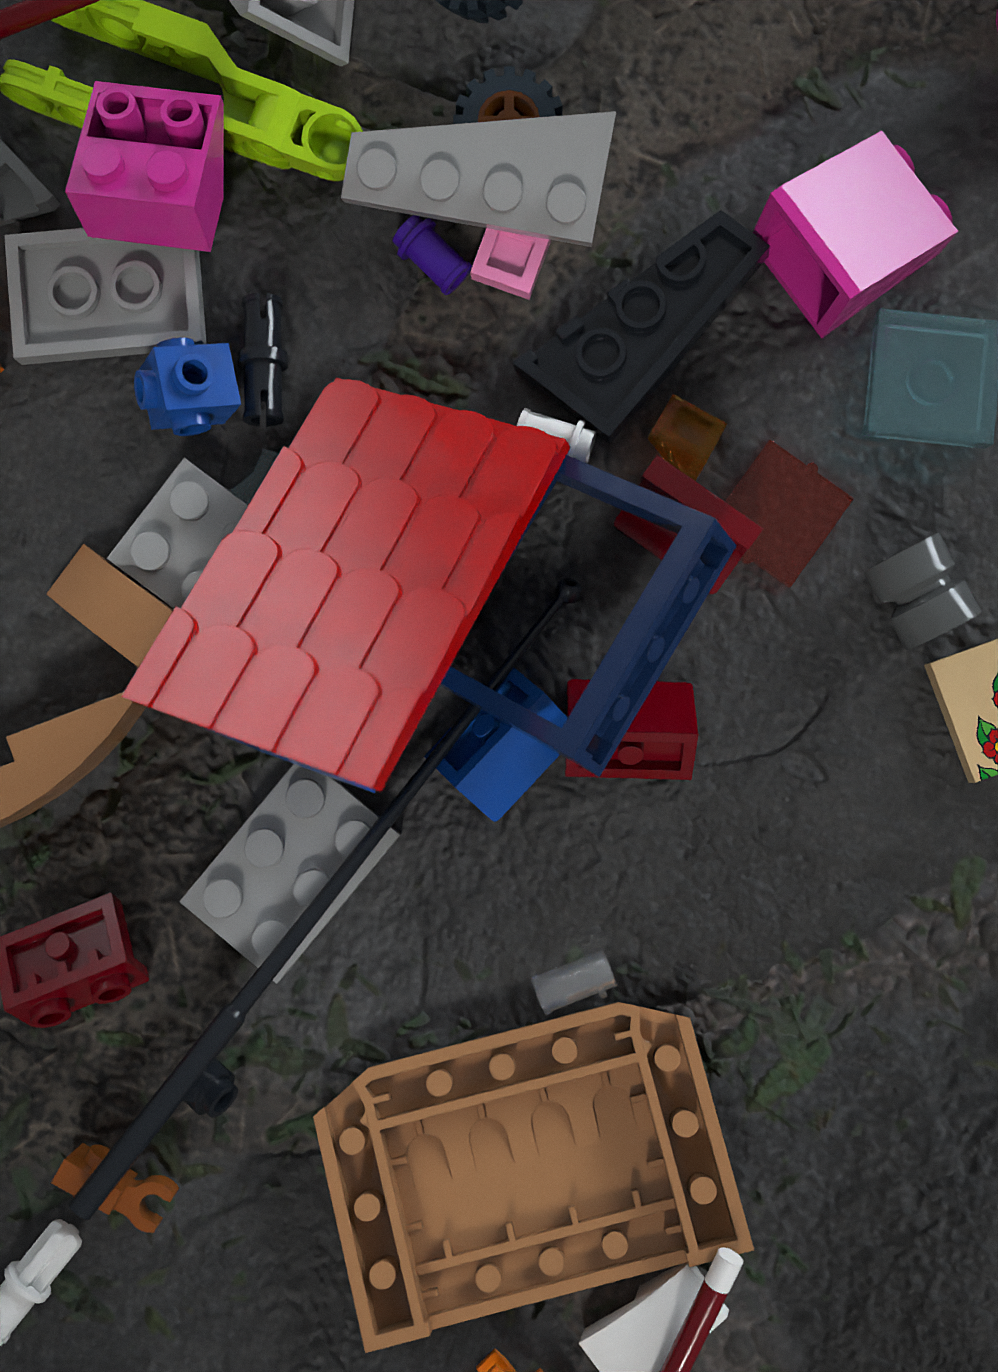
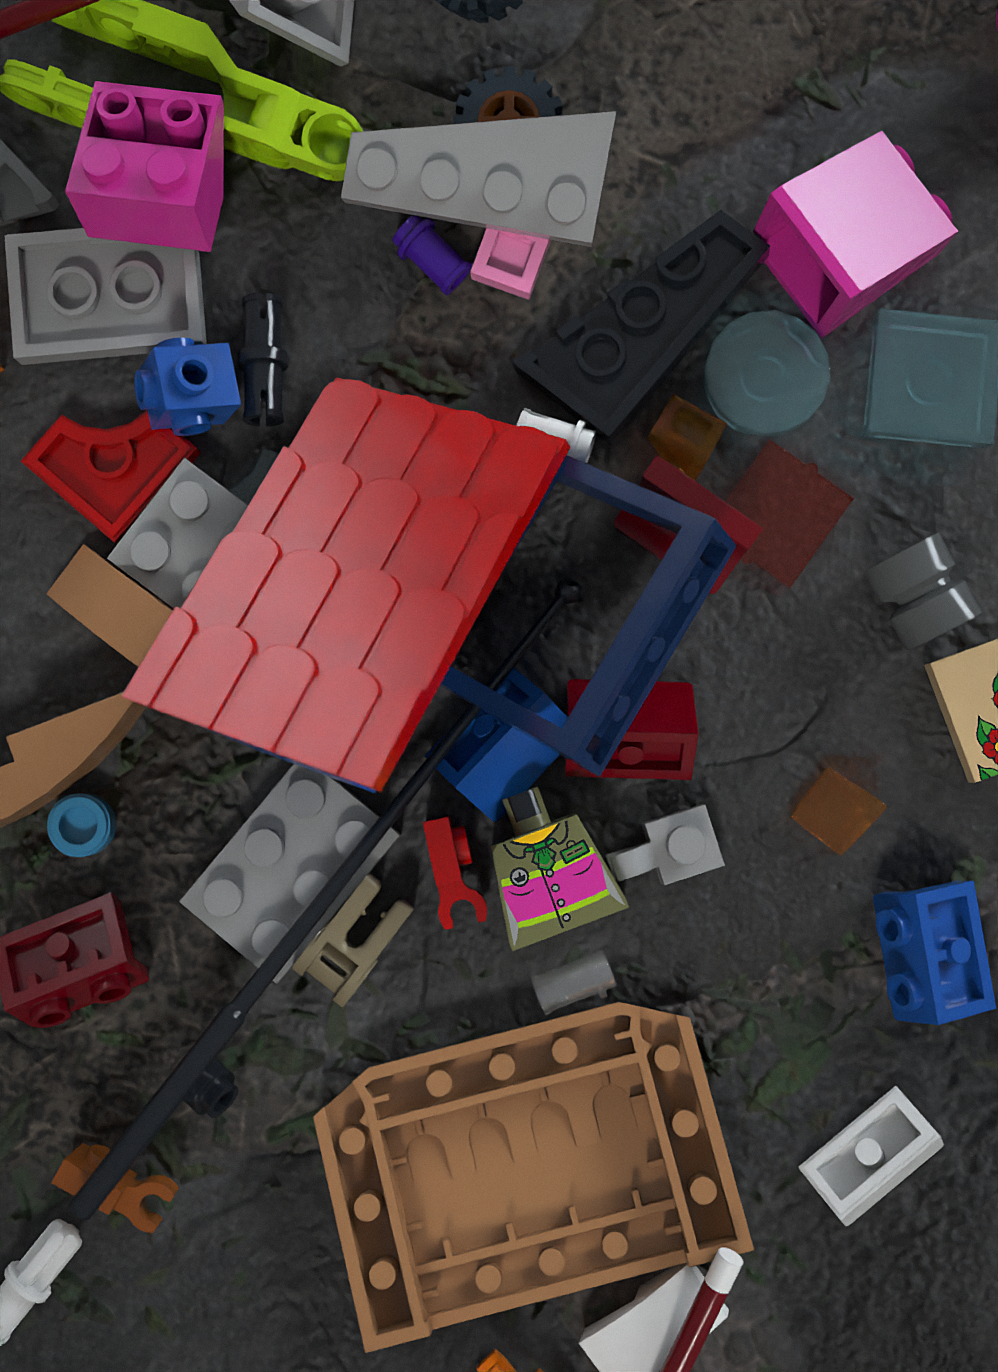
none -> red tile [20,410,201,544]
none -> dark azure tile [47,793,116,857]
none -> dark tan piece [291,873,415,1008]
none -> red plate [422,815,488,930]
none -> torso [491,787,629,951]
none -> light grey plate [605,804,725,885]
none -> clear light blue tile [704,310,831,437]
none -> clear orange slope [789,767,887,856]
none -> white slope [798,1086,944,1226]
none -> blue bracket [873,881,996,1025]

